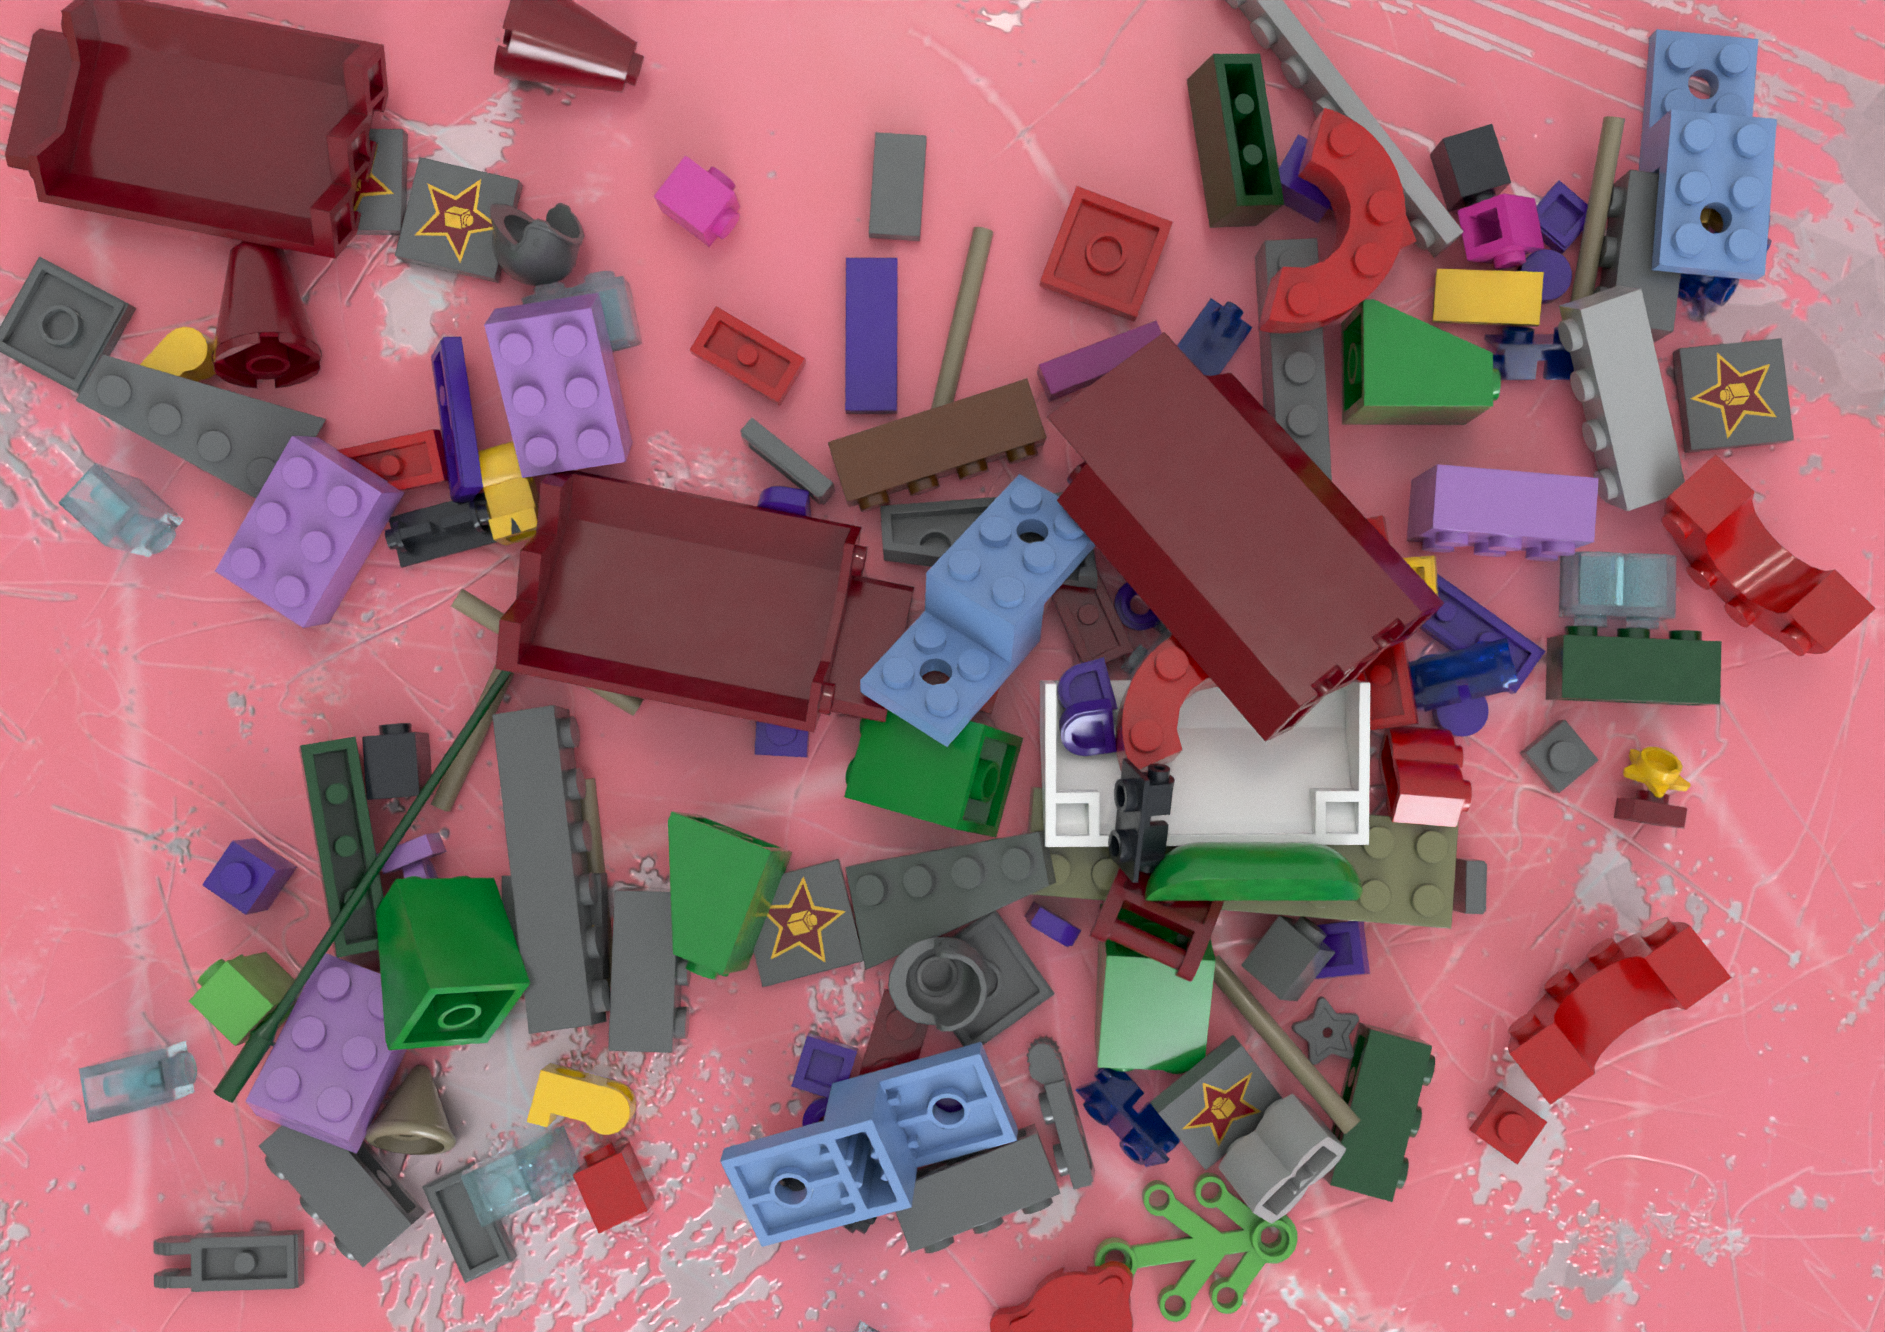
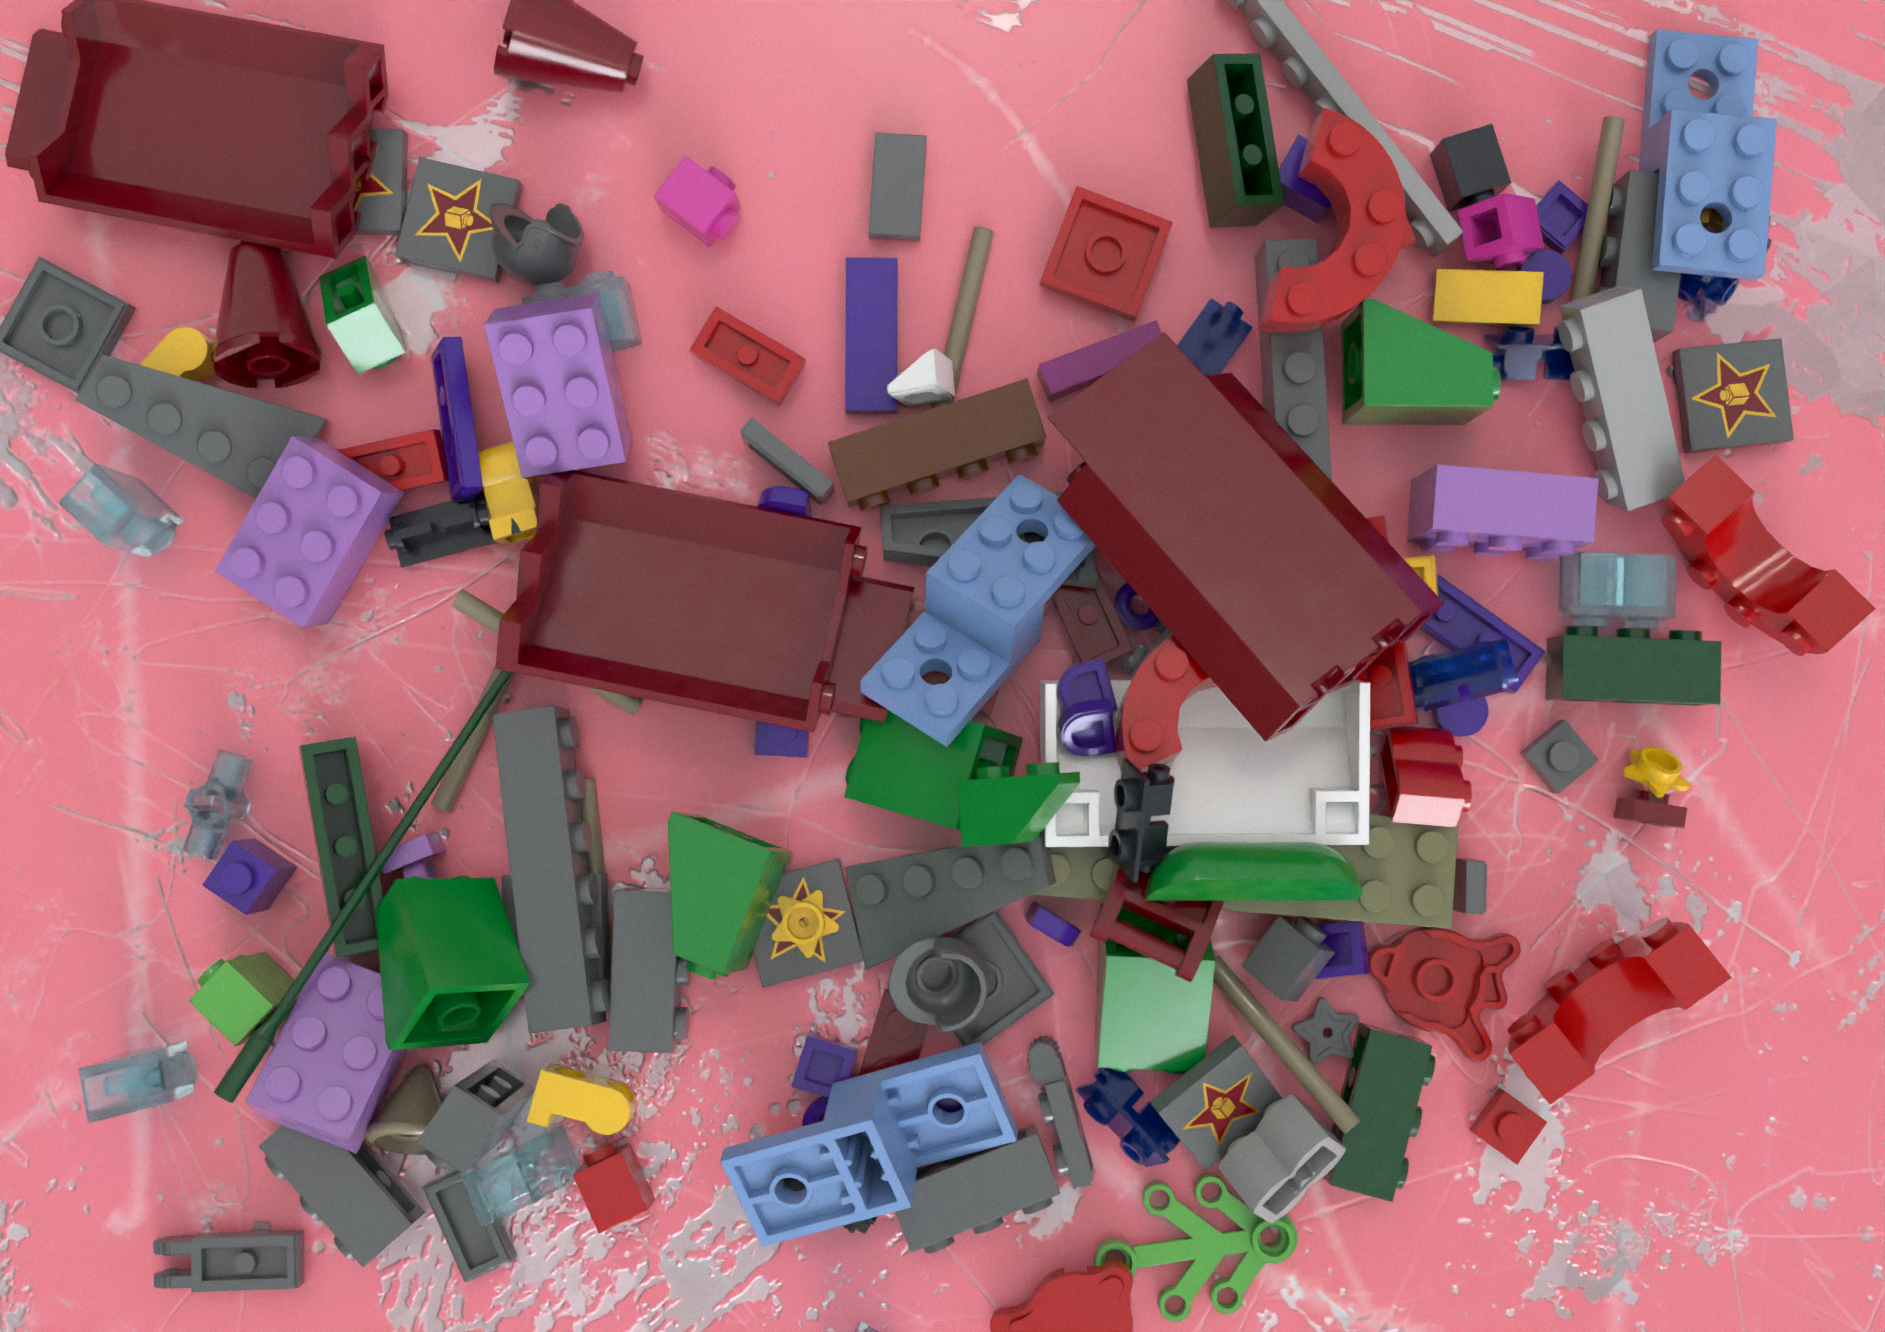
black brick [362,723,433,800] -> none
none -> clear light blue axle [183,750,253,859]
none -> slope [319,255,405,374]
none -> dark grey brick [416,1060,536,1174]
none -> yellow plate [772,890,839,958]
none -> white slope [887,348,955,407]
none -> green slope [957,762,1080,847]
none -> red tile [1368,927,1521,1062]

